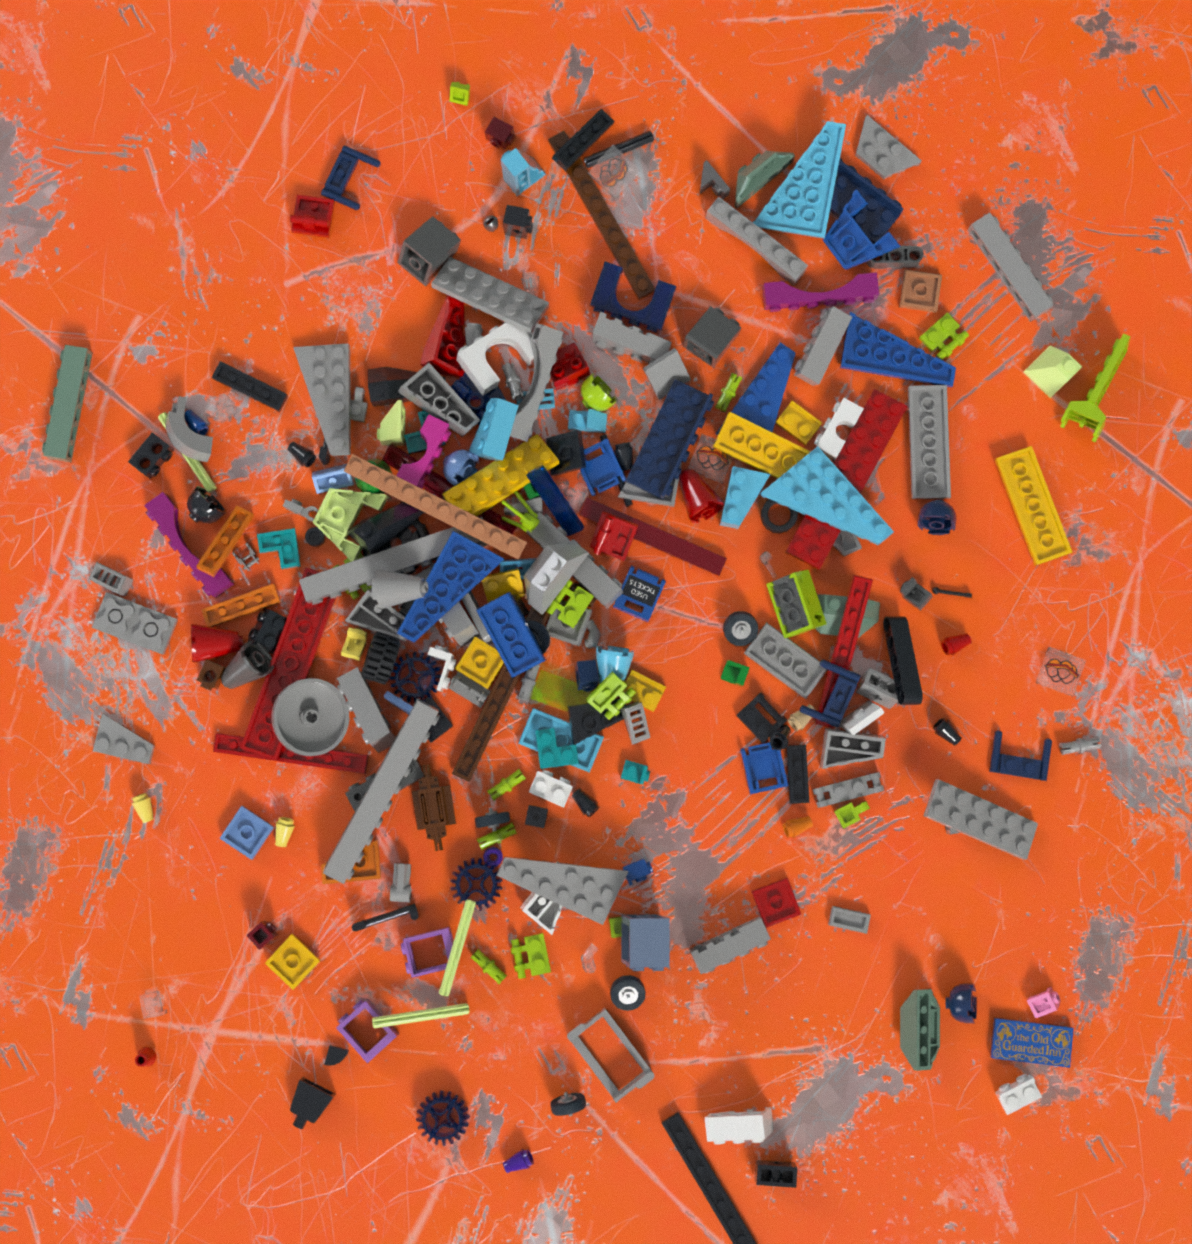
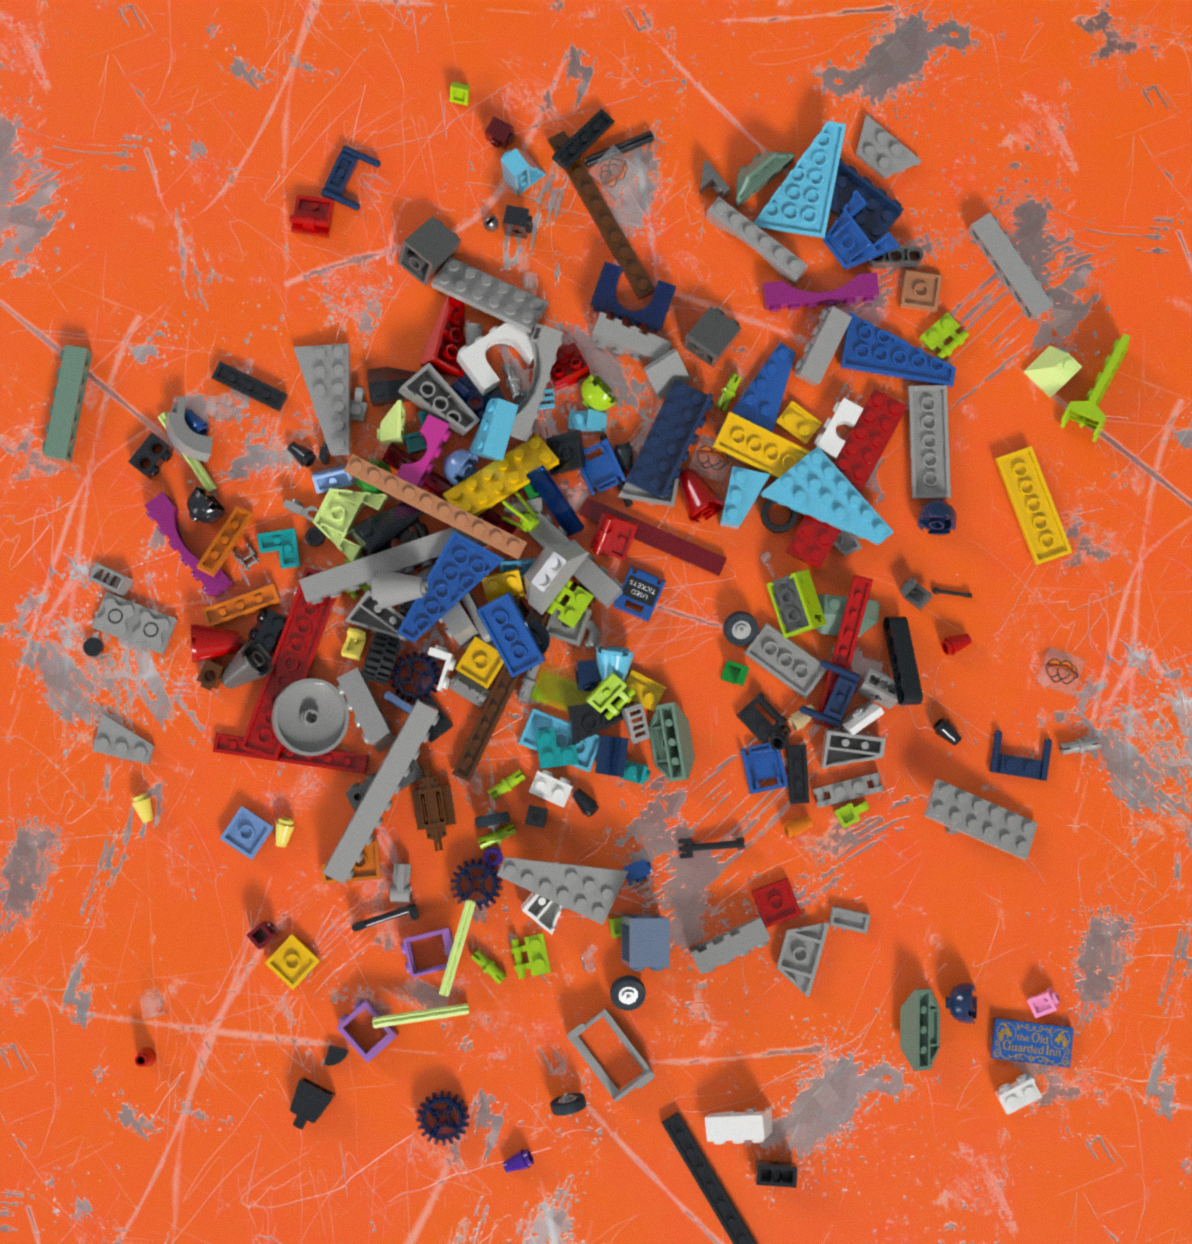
none -> black tile [83,637,104,657]
none -> dark blue panel [595,735,629,777]
none -> sand green wedge [648,702,695,782]
none -> black hinge [678,837,745,859]
none -> light grey wing [776,922,830,997]

